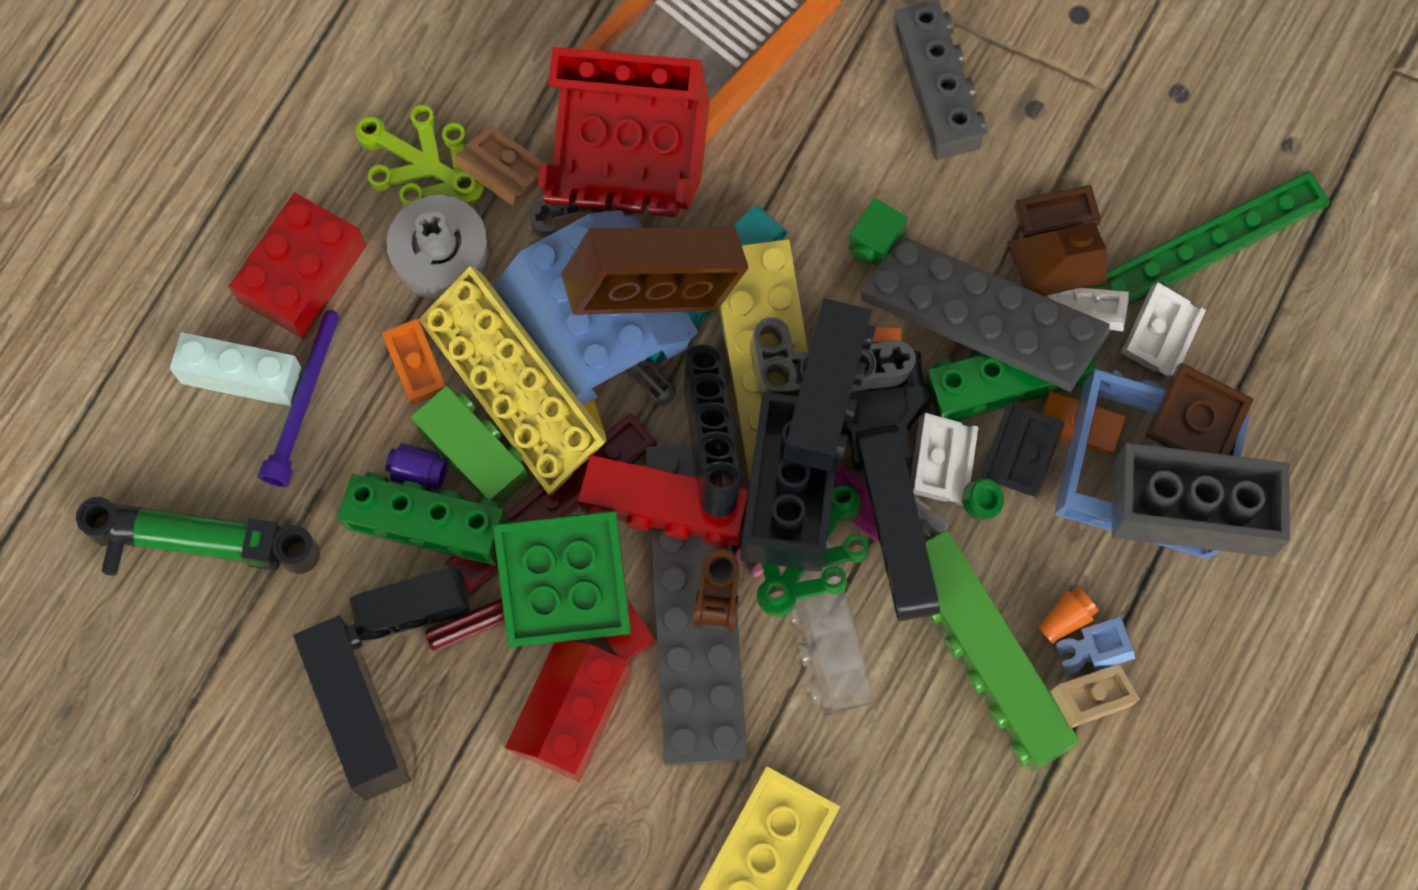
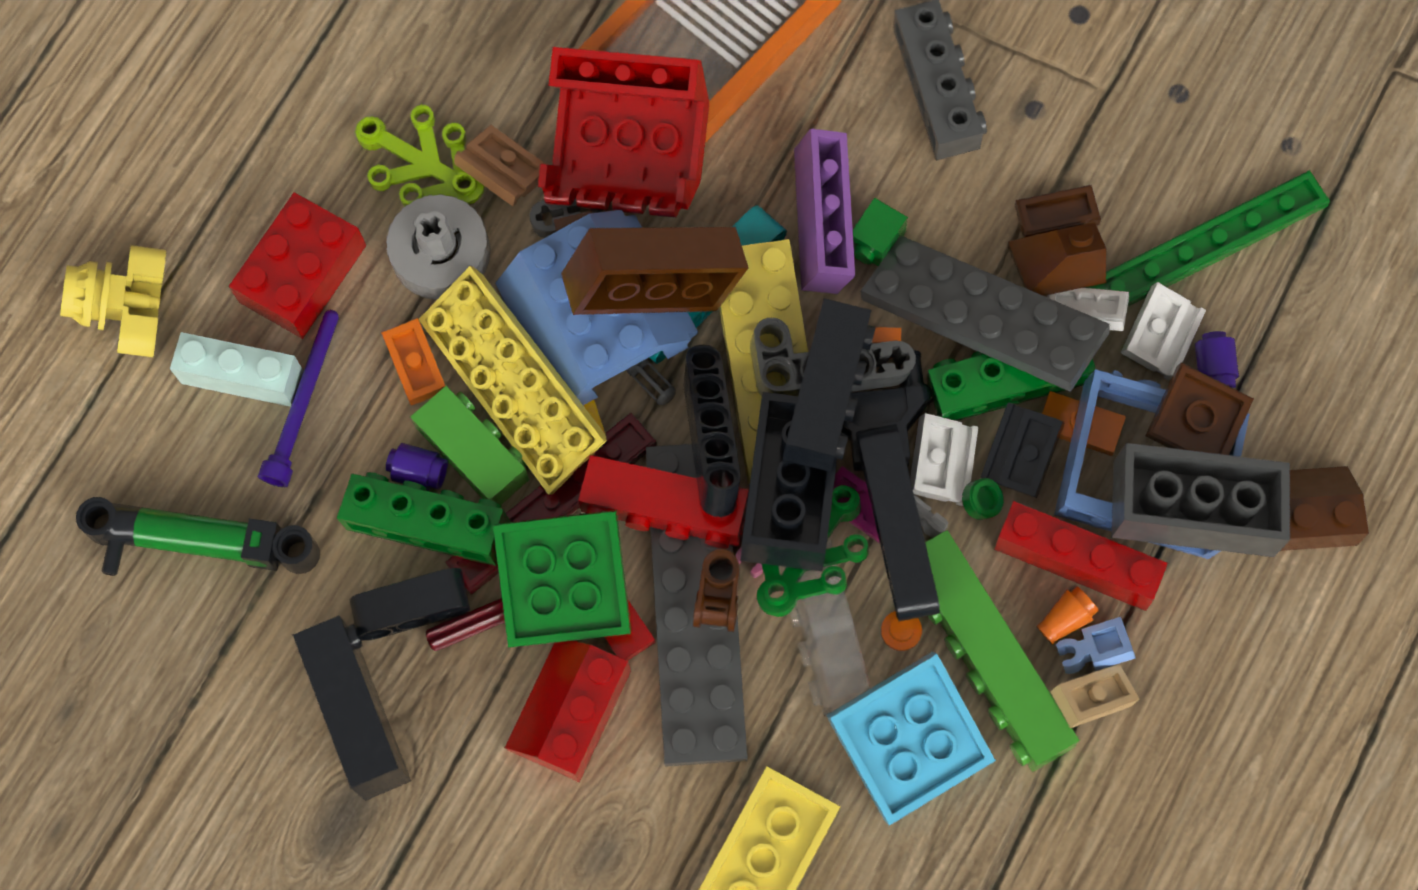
none -> light yellow beam [60,245,166,357]
none -> medium lavender brick [794,129,855,294]
none -> medium azure plate [826,651,995,826]
none -> orange plate [881,611,922,651]
none -> red brick [994,501,1168,611]
none -> dark purple brick [1195,331,1239,389]
none -> reddish brown slope [1280,466,1369,551]

